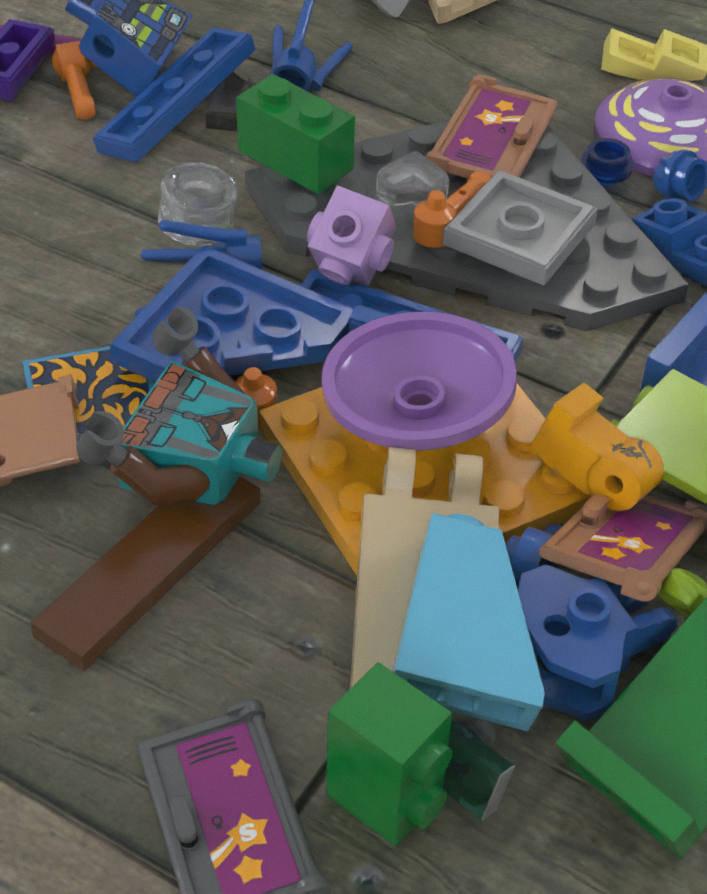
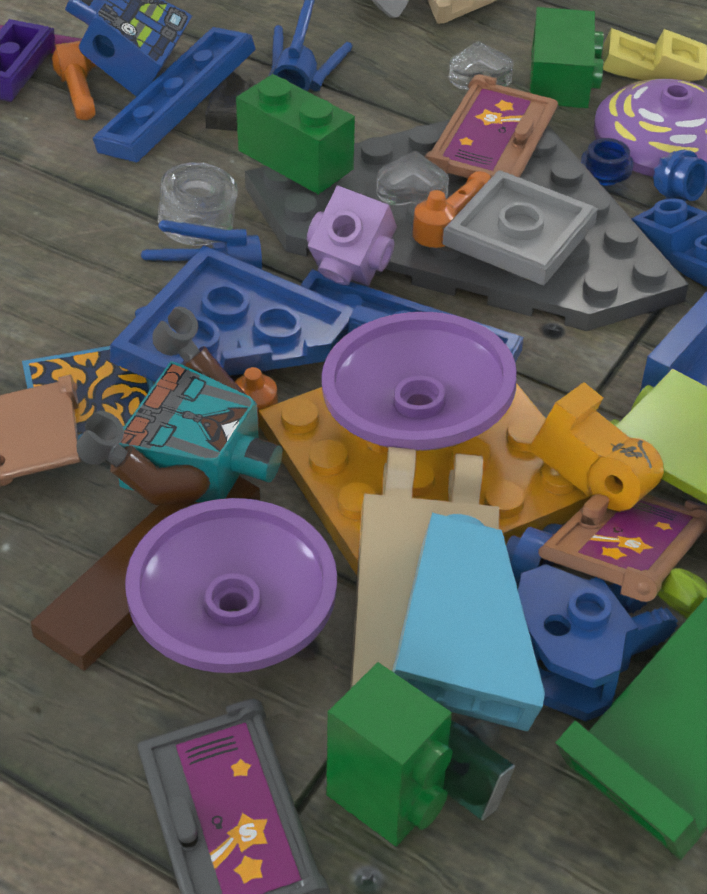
none -> medium lavender dish [125,498,337,673]
none -> clear tile [449,41,514,89]
none -> green brick [529,7,604,108]

